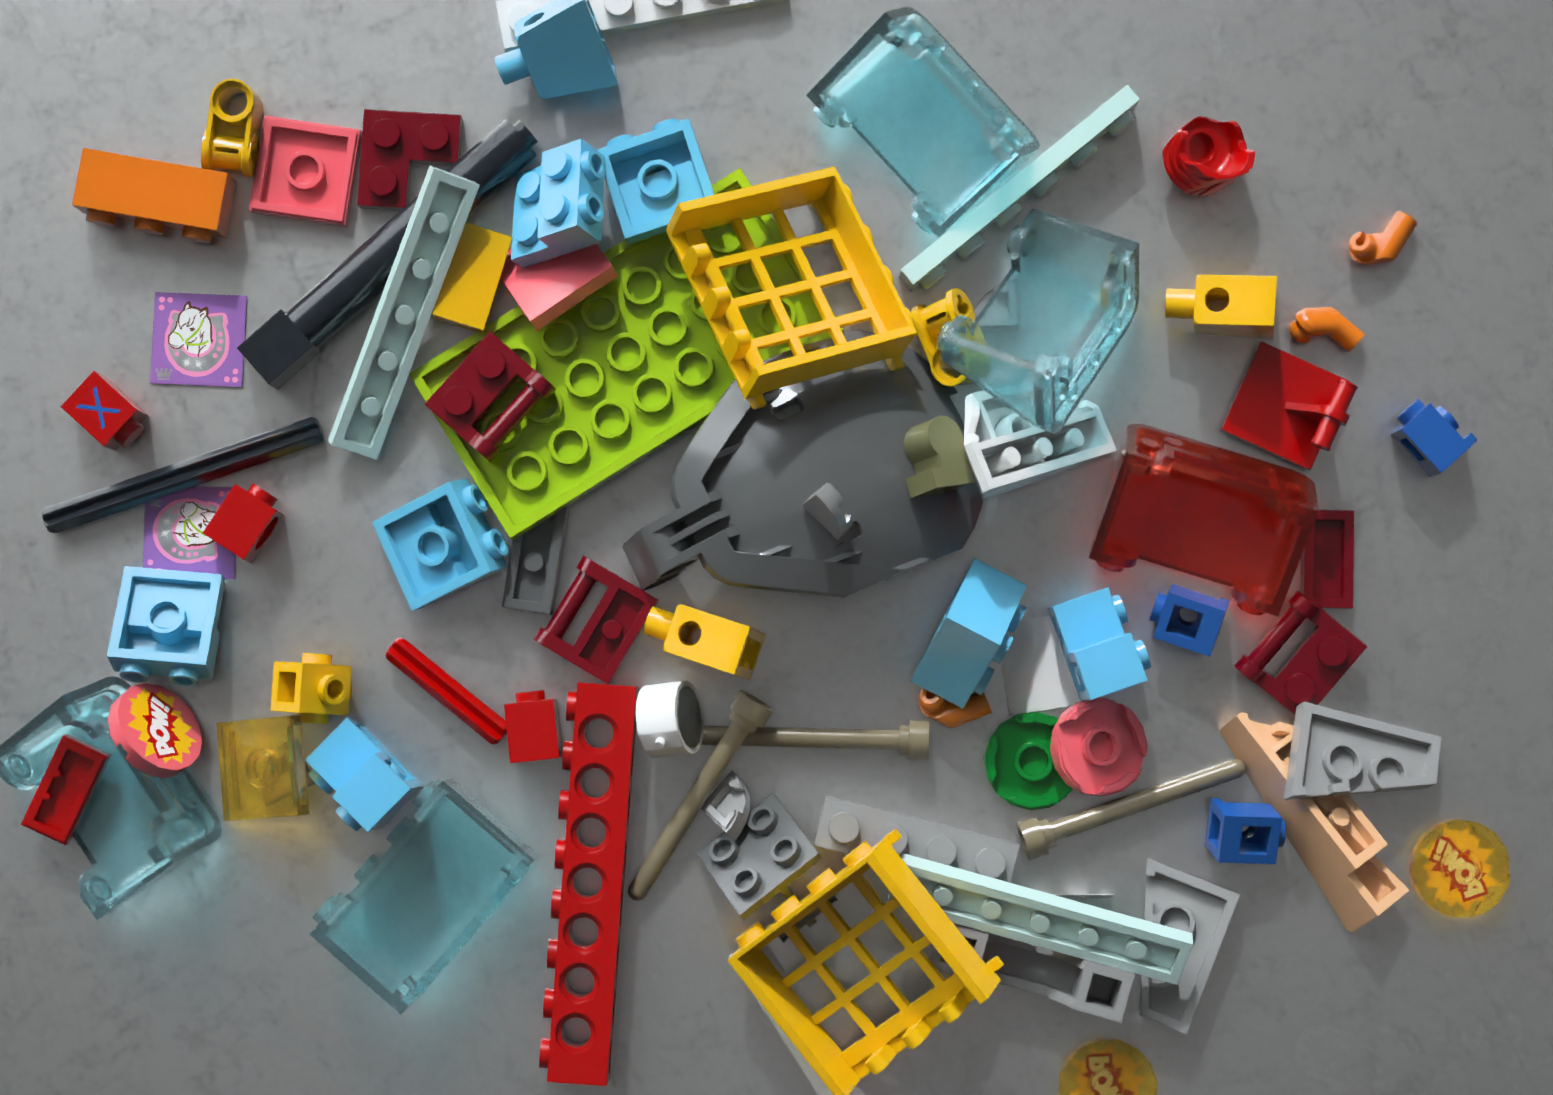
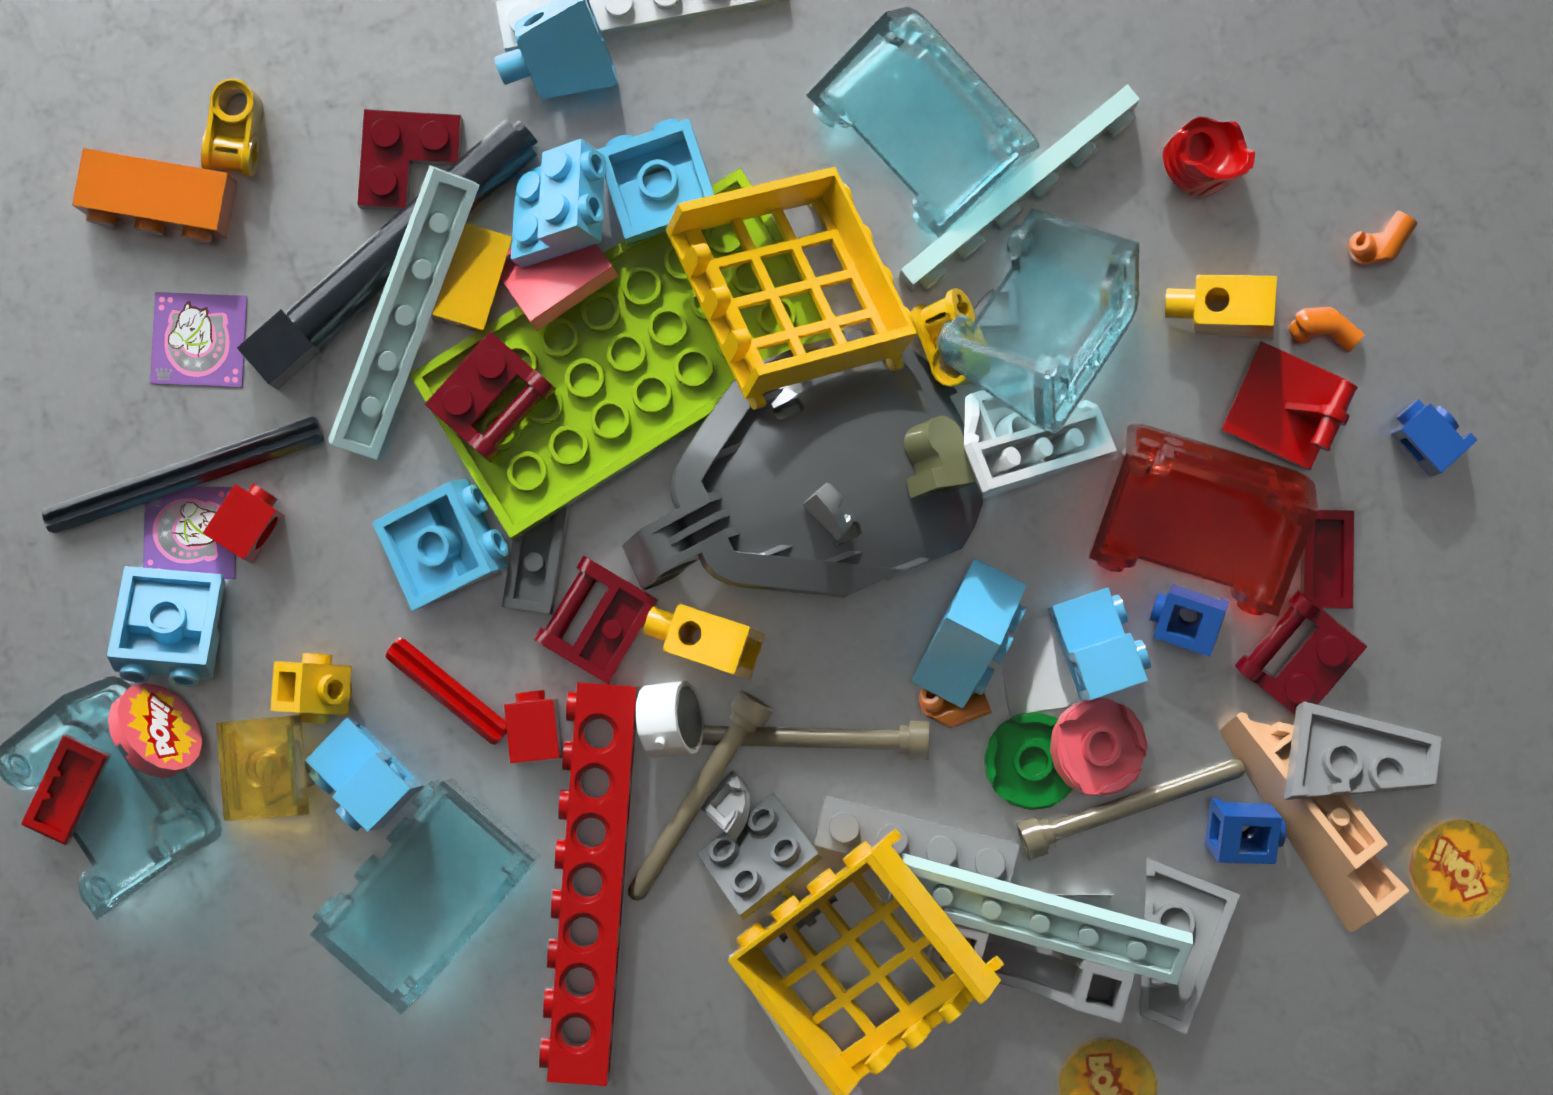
red brick [60,371,148,451] -> none
coral tile [249,115,362,228] -> none

